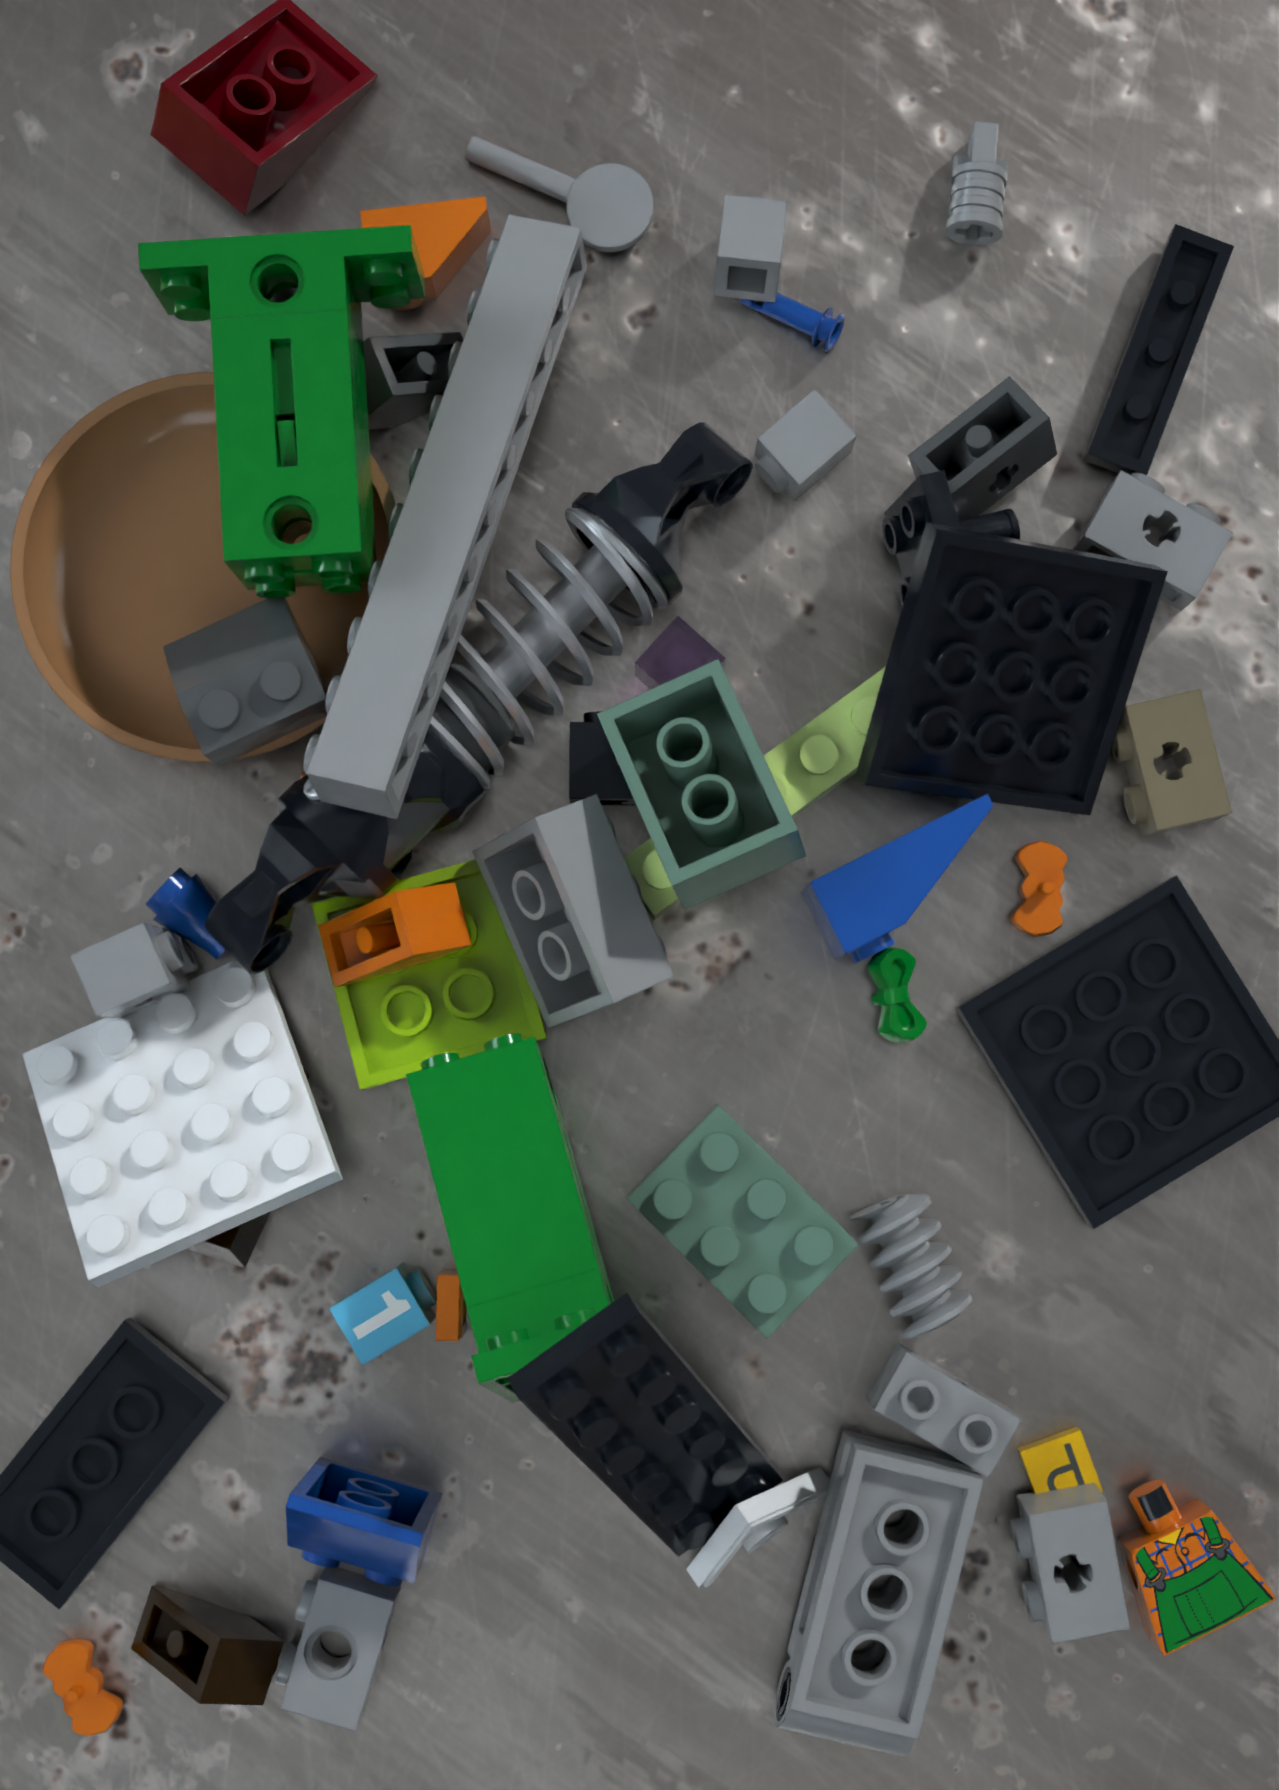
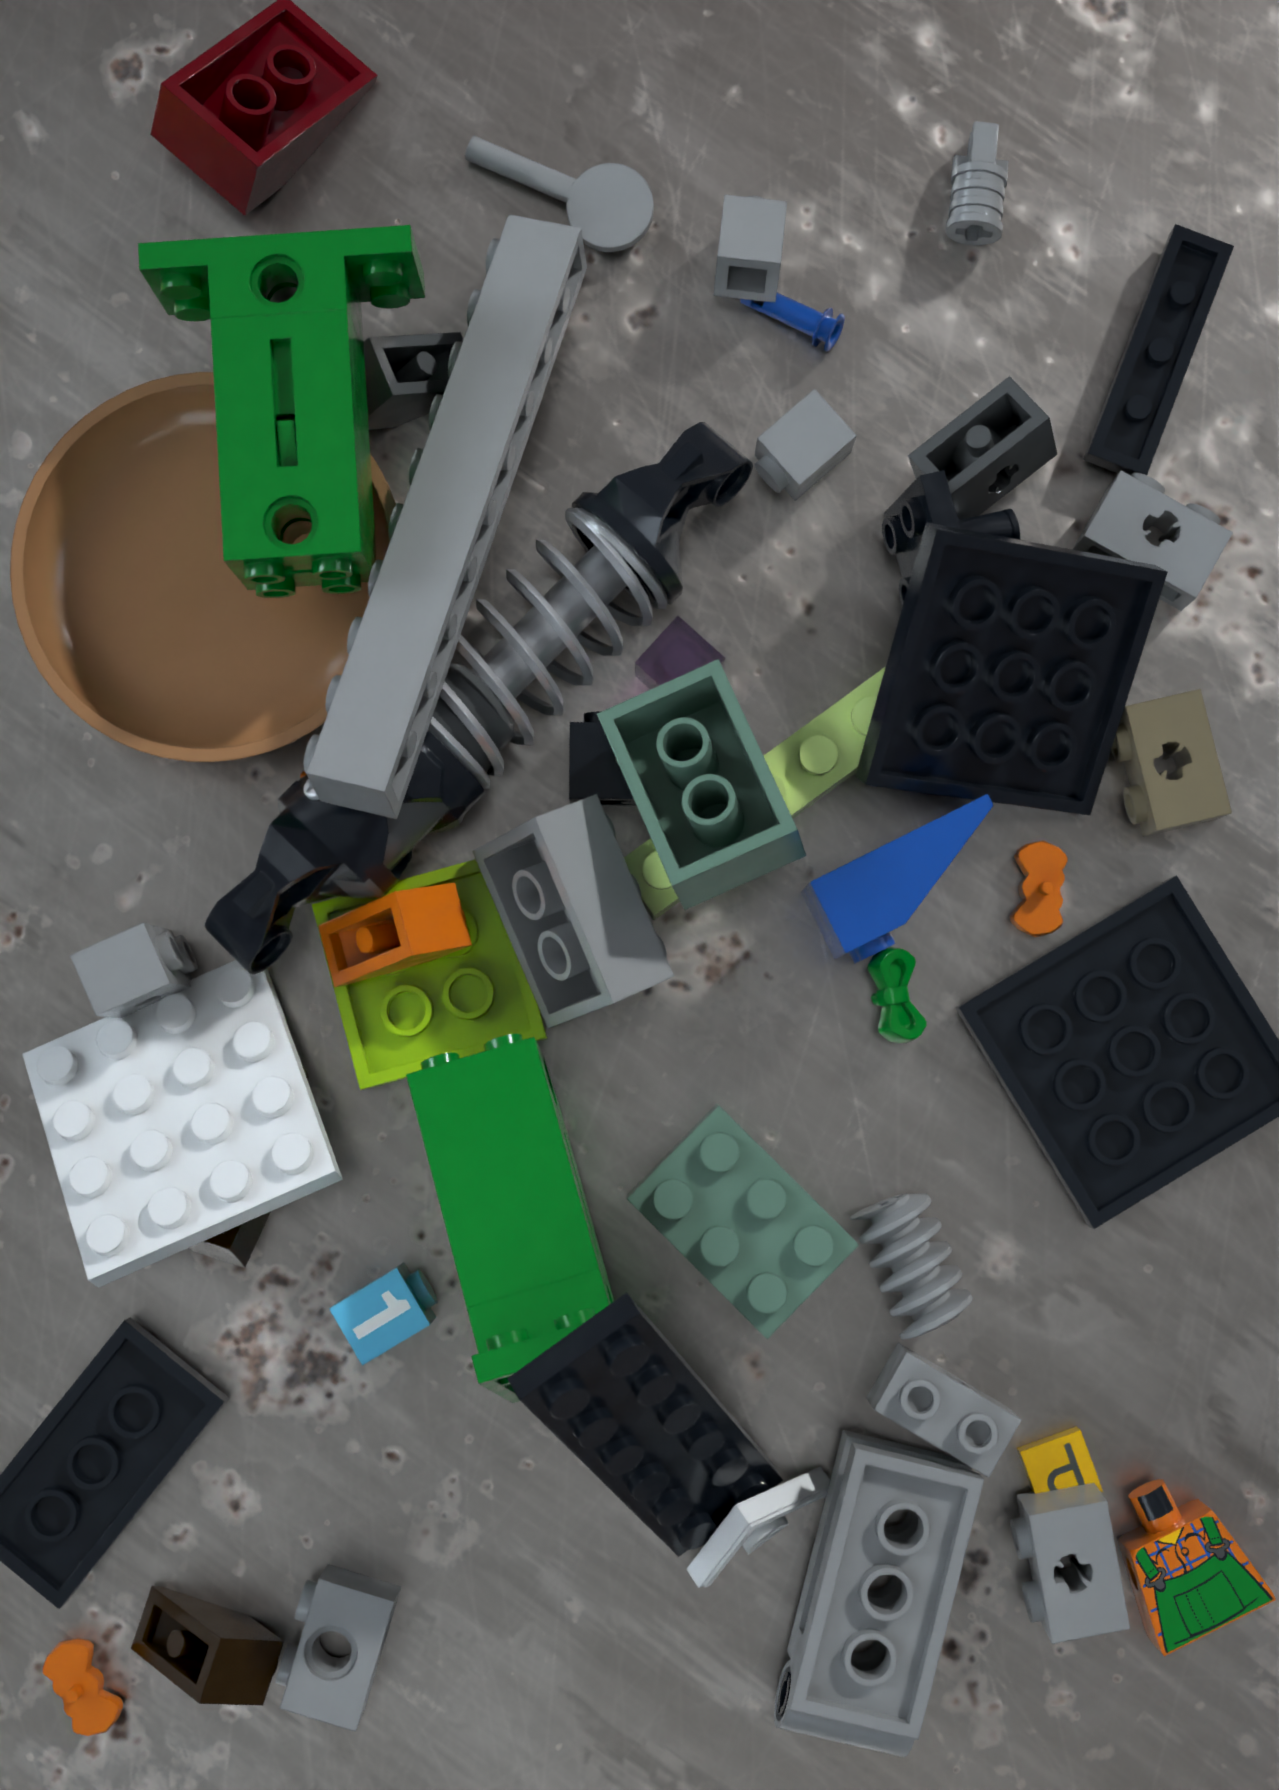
blue cone [145,867,225,960] -> none
dark grey slope [163,596,328,766] -> none
blue slope [286,1457,443,1587] -> none
orange slope [360,196,491,310] -> none
orange tile [435,1269,467,1341] -> none

